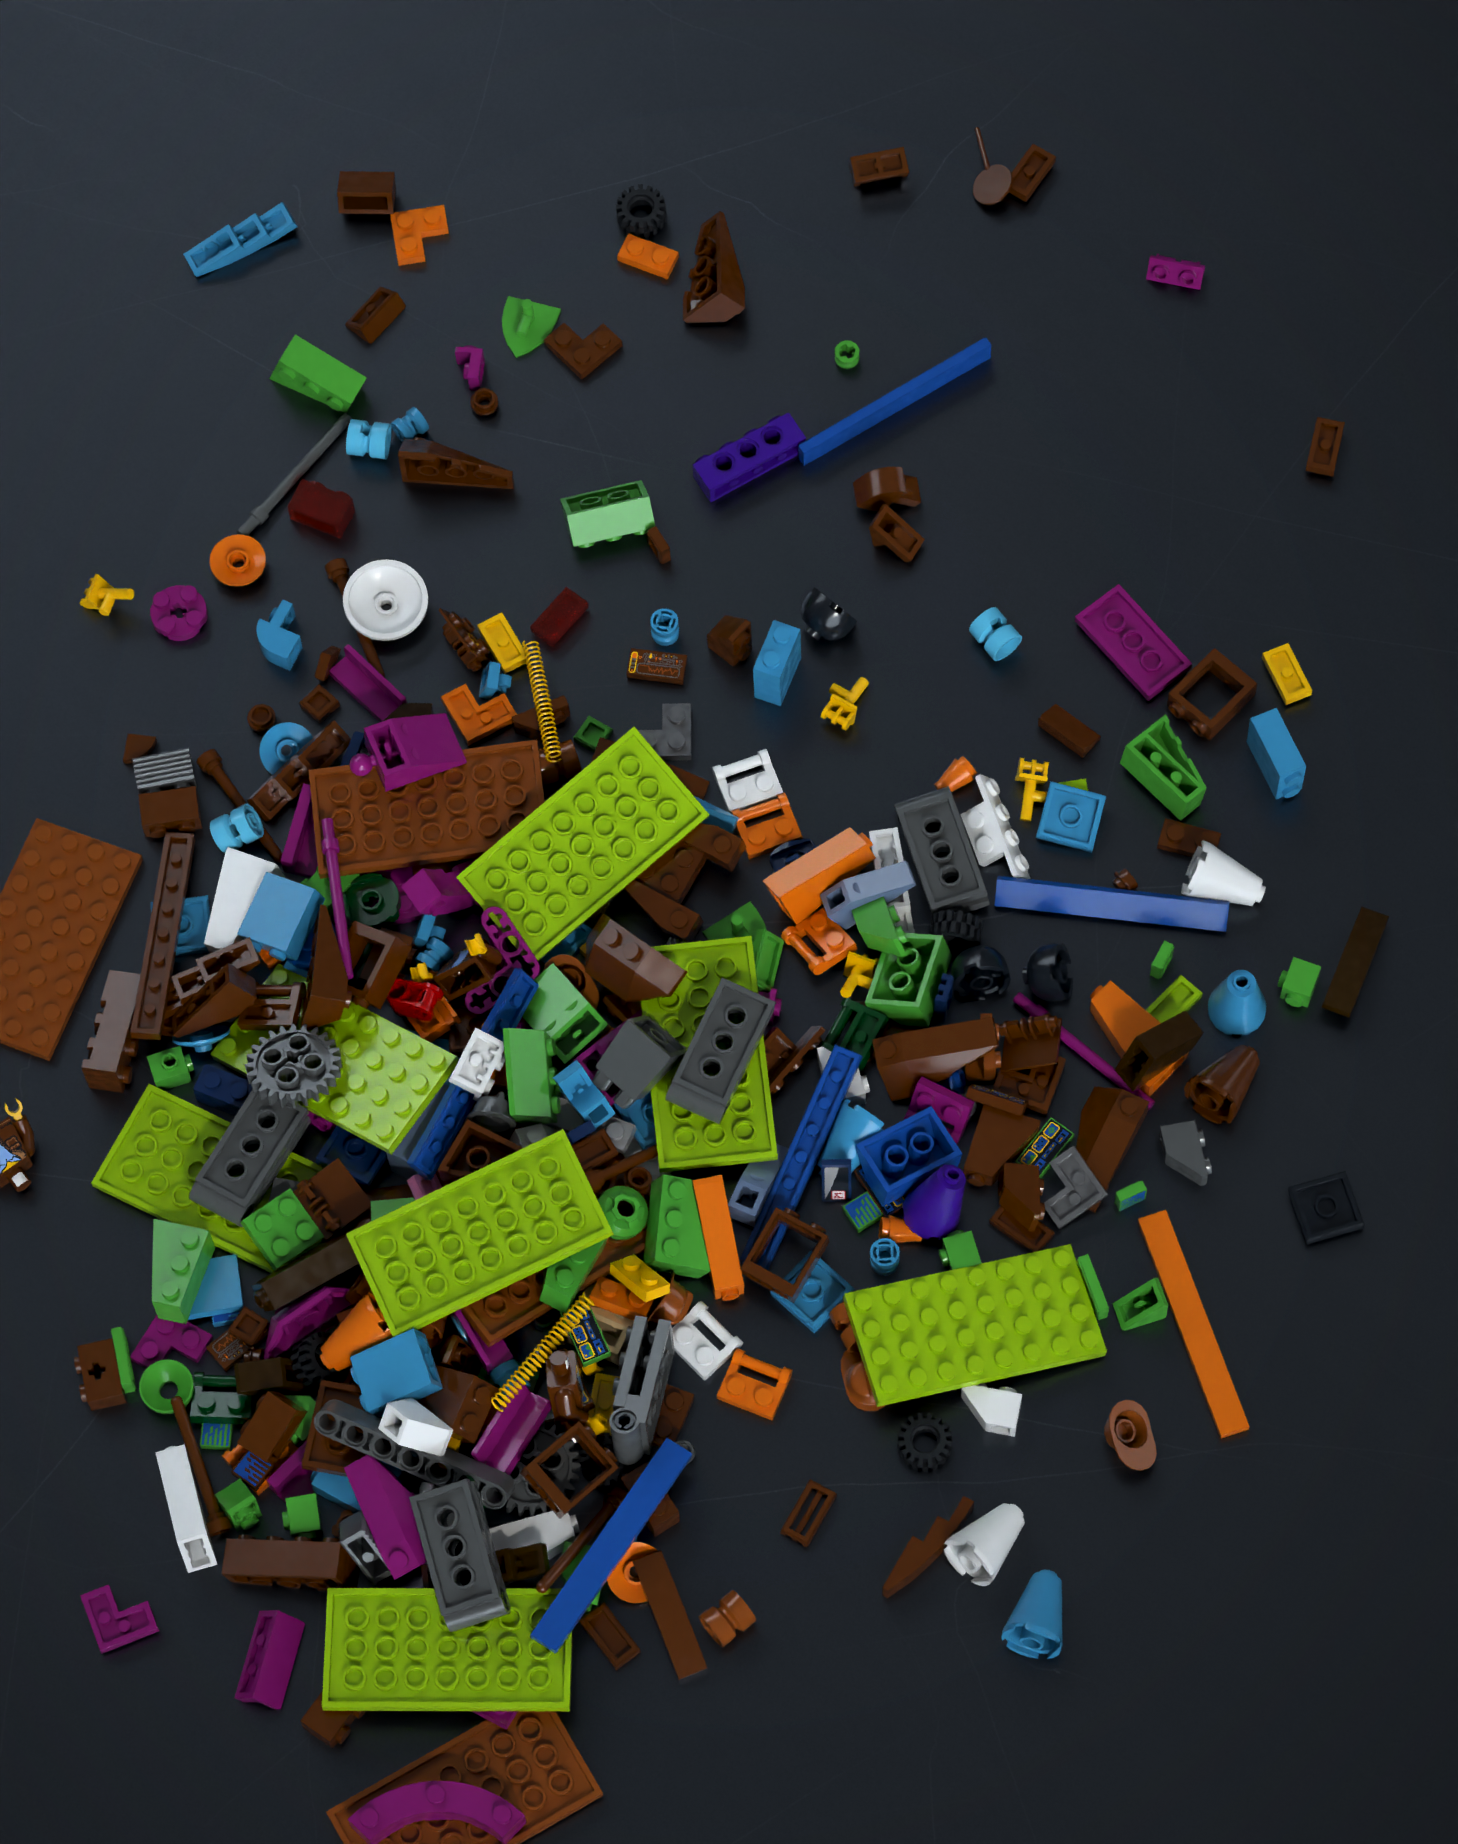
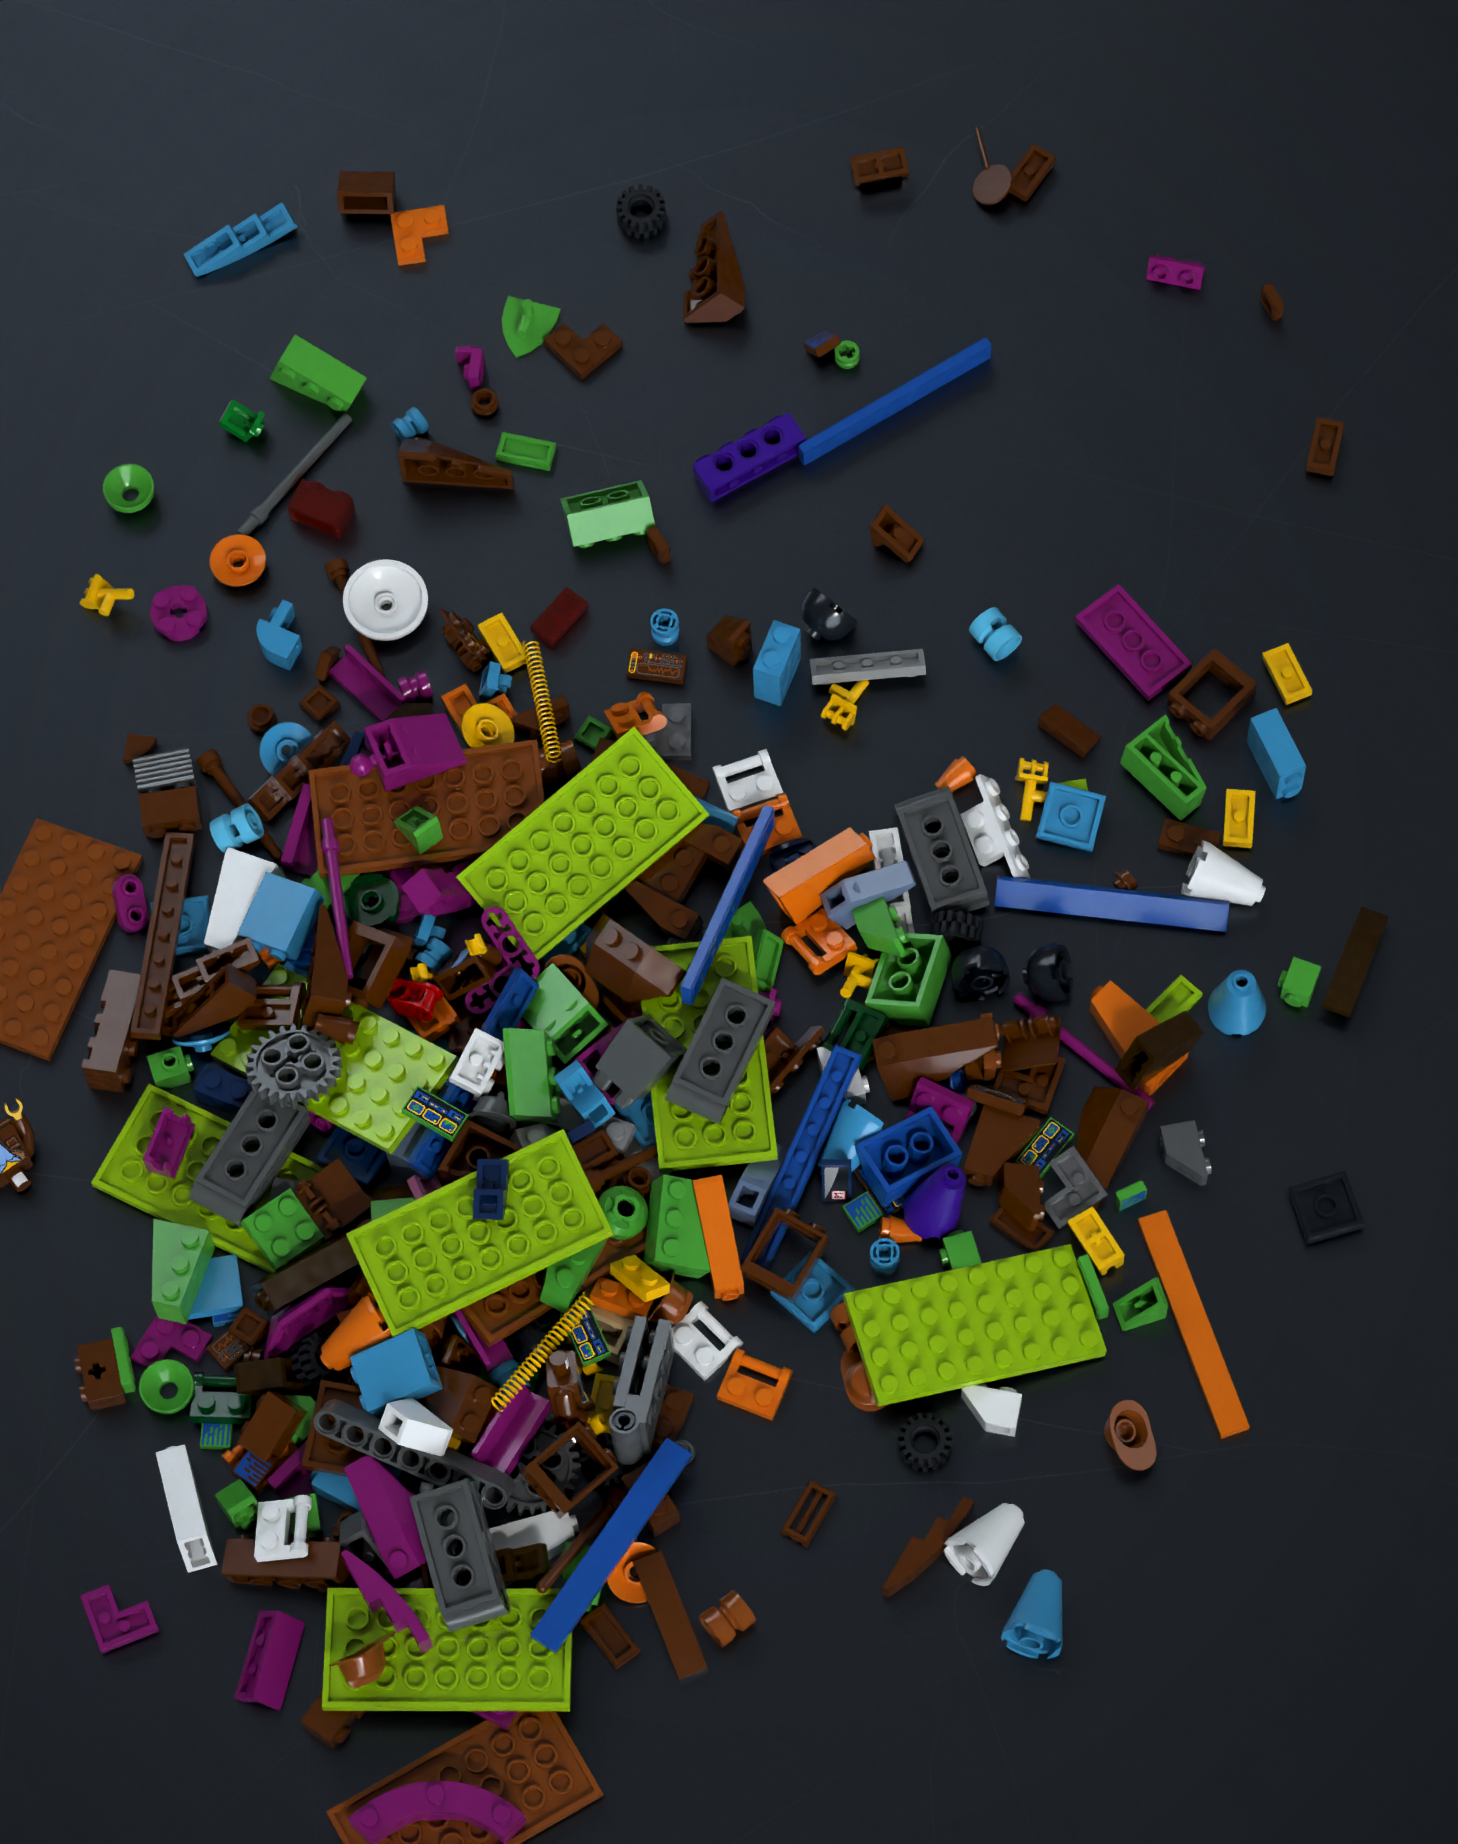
reddish brown piece [171,1396,232,1536] -> none
reddish brown slope [345,287,406,343] -> none
medium azure wheel [346,419,392,460] -> none
orange plate [617,233,679,279] -> none
reddish brown brick [853,466,921,512] -> none
dark blue tile [933,973,954,1023] -> none
bright green tile [1150,940,1174,979] -> none
reddish brown cone [1184,1045,1260,1124] -> none
none -> bright green piece [103,464,154,513]
none -> magenta plate [112,874,148,933]
none -> magenta hinge [143,1107,195,1179]
none -> green bracket [217,399,265,442]
none -> white plate [254,1495,312,1562]
none -> reddish brown cone [314,1013,360,1046]
none -> dark orange piece [329,1630,396,1688]
none -> magenta slope [341,1550,433,1653]
none -> bright green slope [393,805,443,855]
none -> magenta wheel [397,670,433,703]
none -> tile [402,1086,469,1142]
none -> yellow dish [461,703,515,748]
none -> dark blue slope [473,1159,509,1220]
none -> bright green tile [495,432,557,471]
none -> orange plate [604,691,667,739]
none -> blue tile [681,805,775,1006]
none -> reddish brown tile [803,329,841,357]
none -> light grey plate [810,649,926,685]
none -> yellow hinge [1067,1206,1125,1276]
none -> yellow plate [1223,789,1255,848]
none -> reddish brown tile [1260,282,1284,321]

